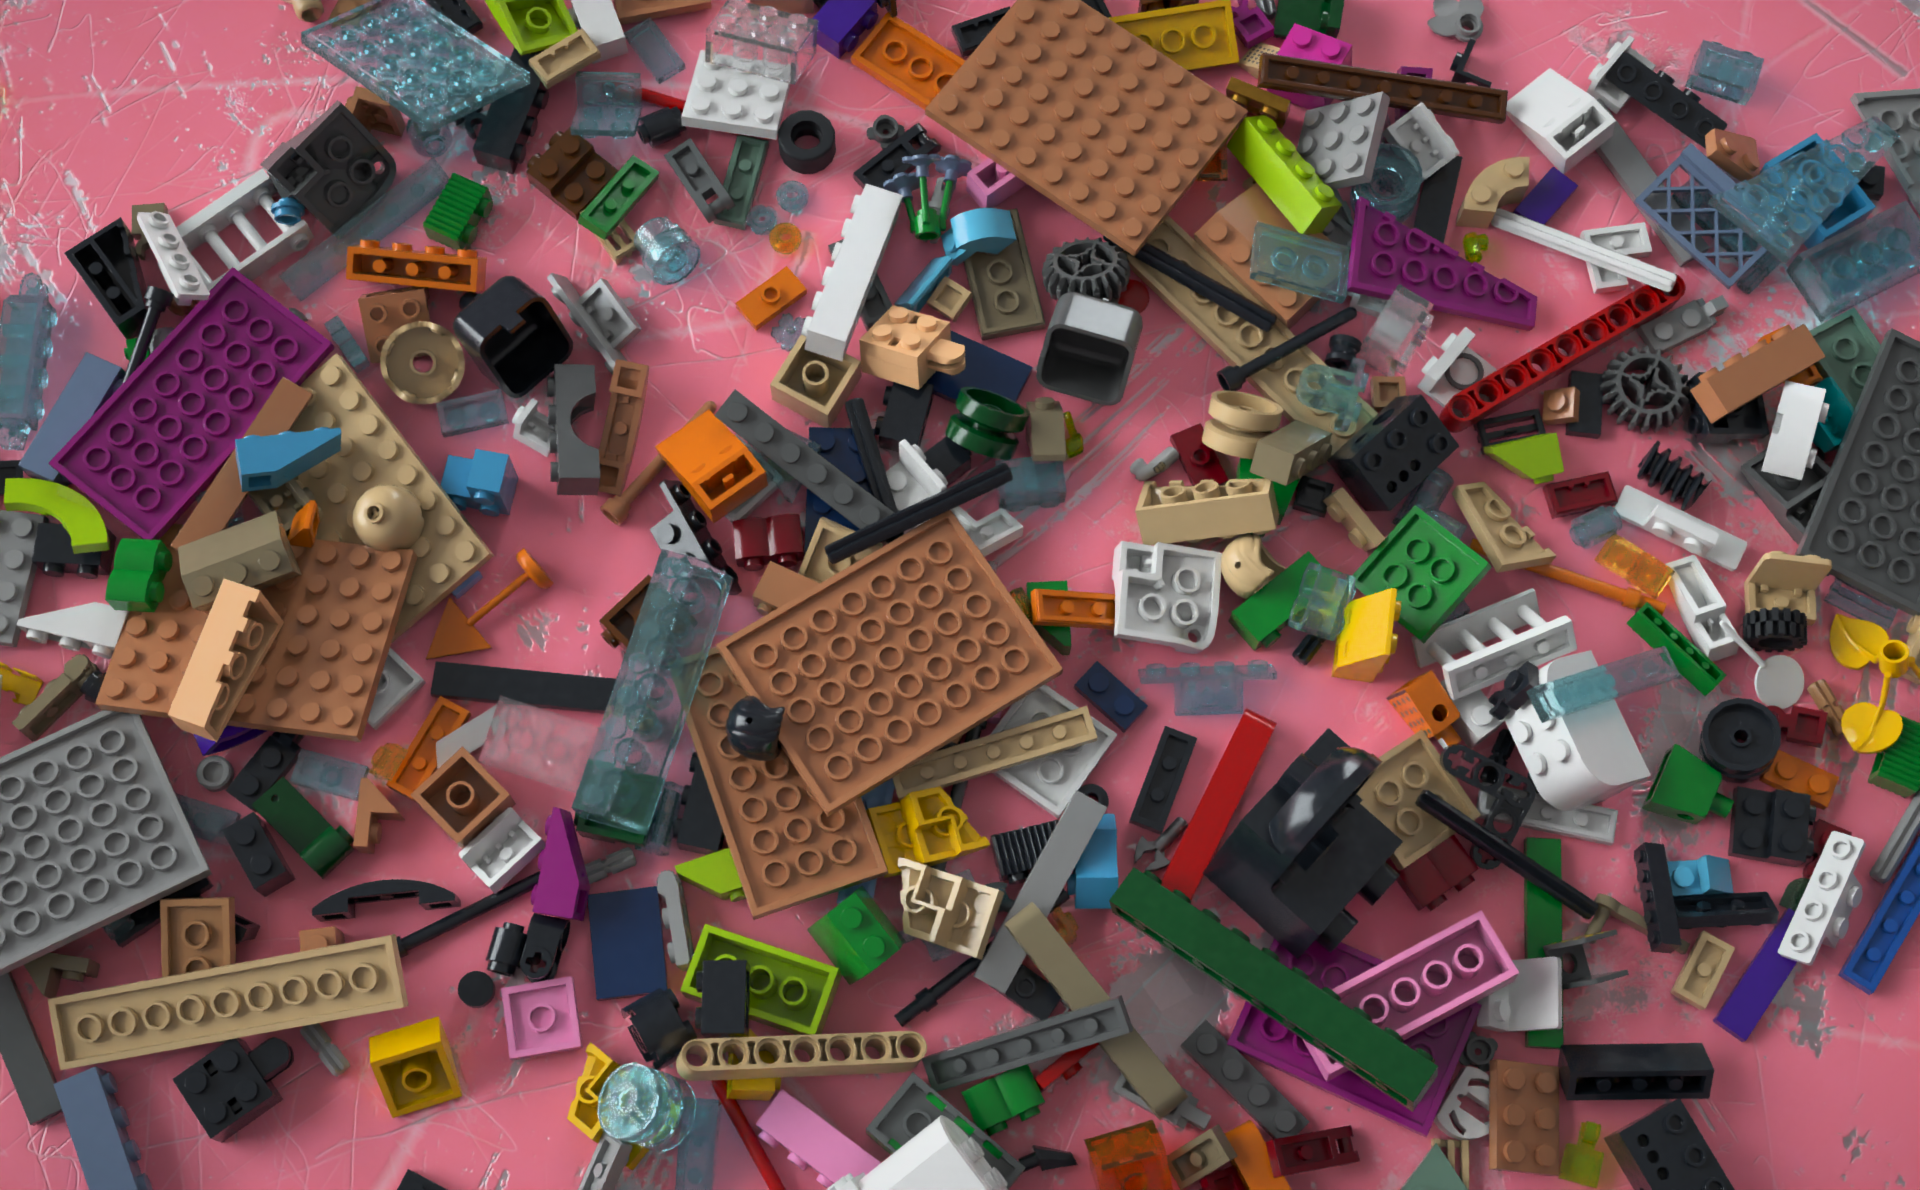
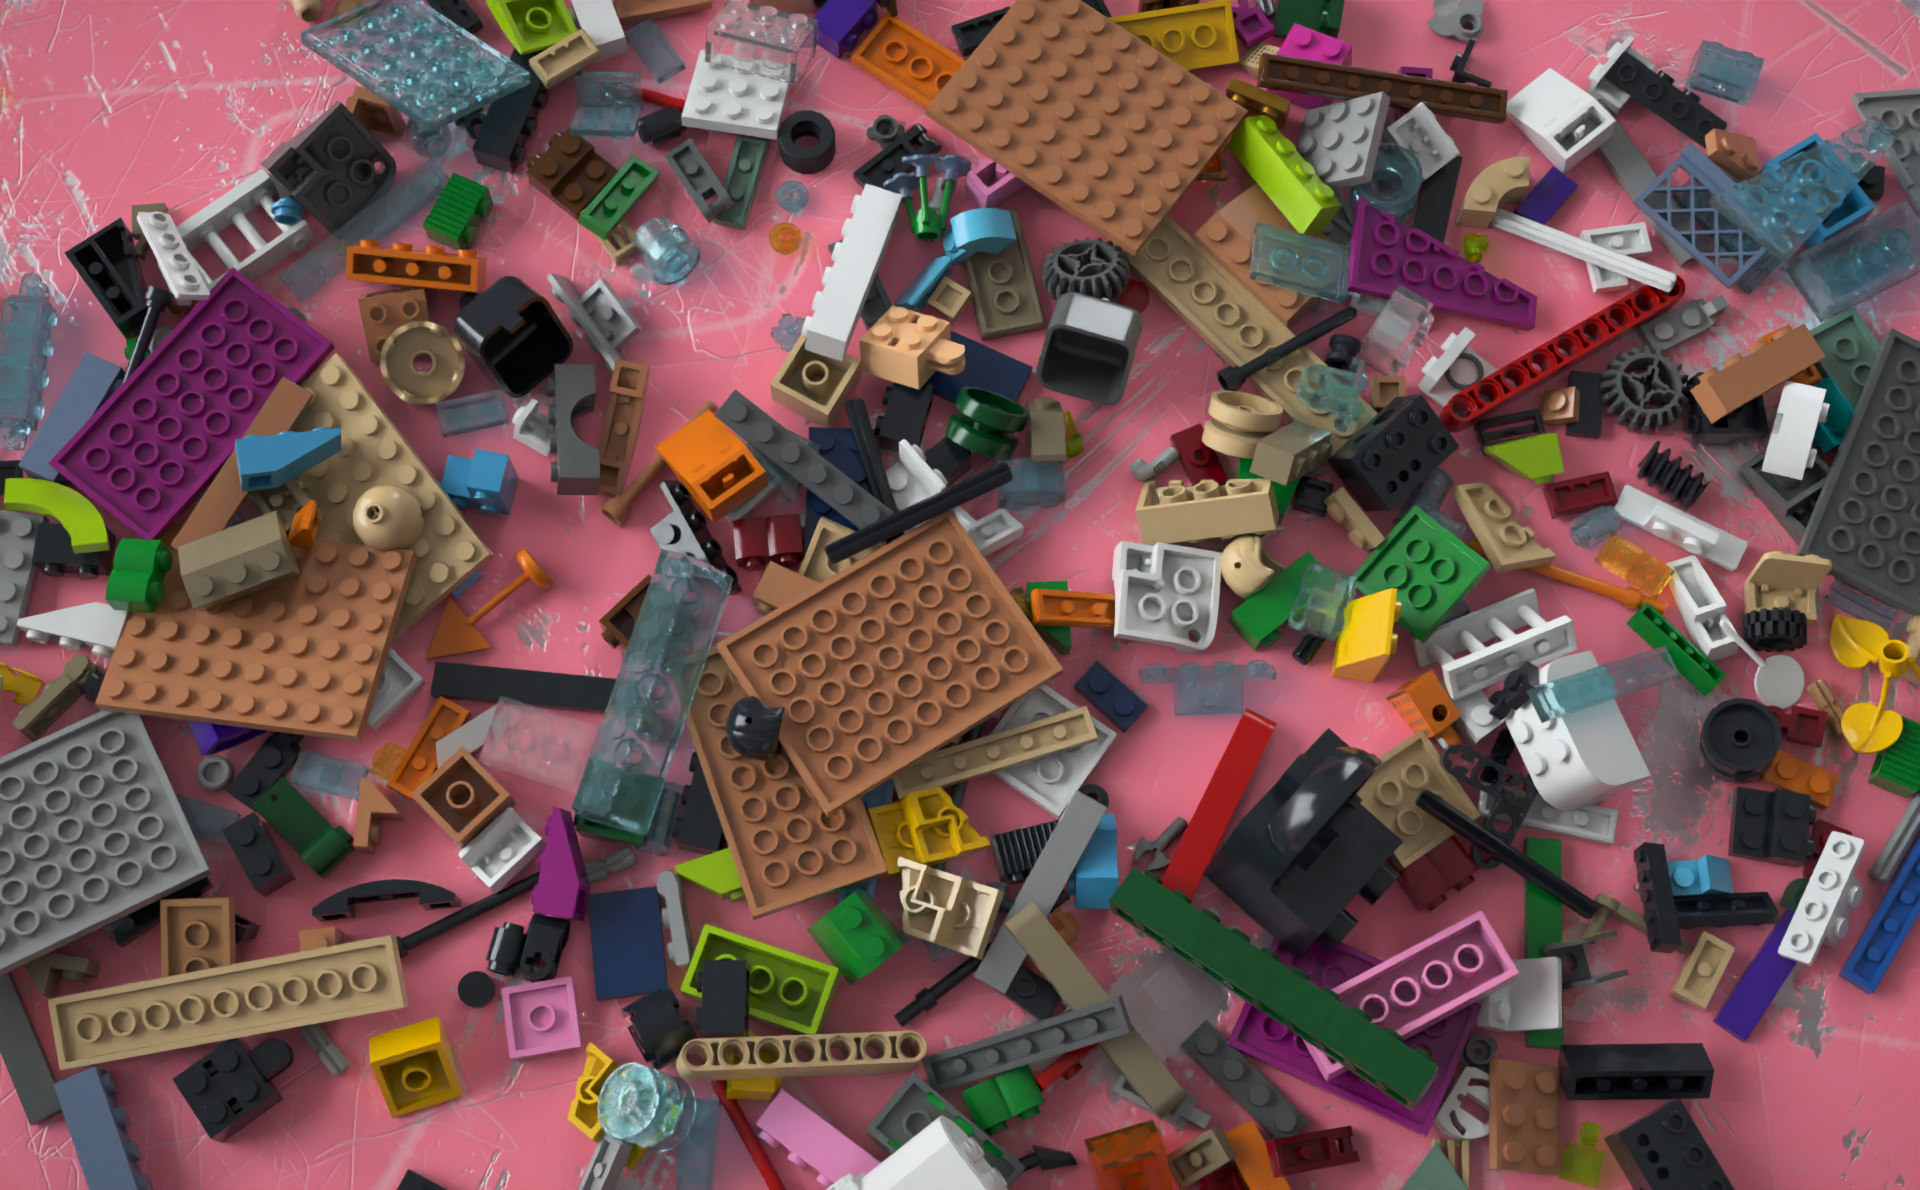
light nougat wedge [168,579,284,742] -> none
clear light blue beam [323,315,371,374] -> none
orange plate [735,266,807,331] -> none
clear light blue plate [746,204,777,235] -> none
black axle [1103,236,1277,332] -> none
black plate [1129,726,1197,835] -> none
green torso [1642,744,1734,824] -> none

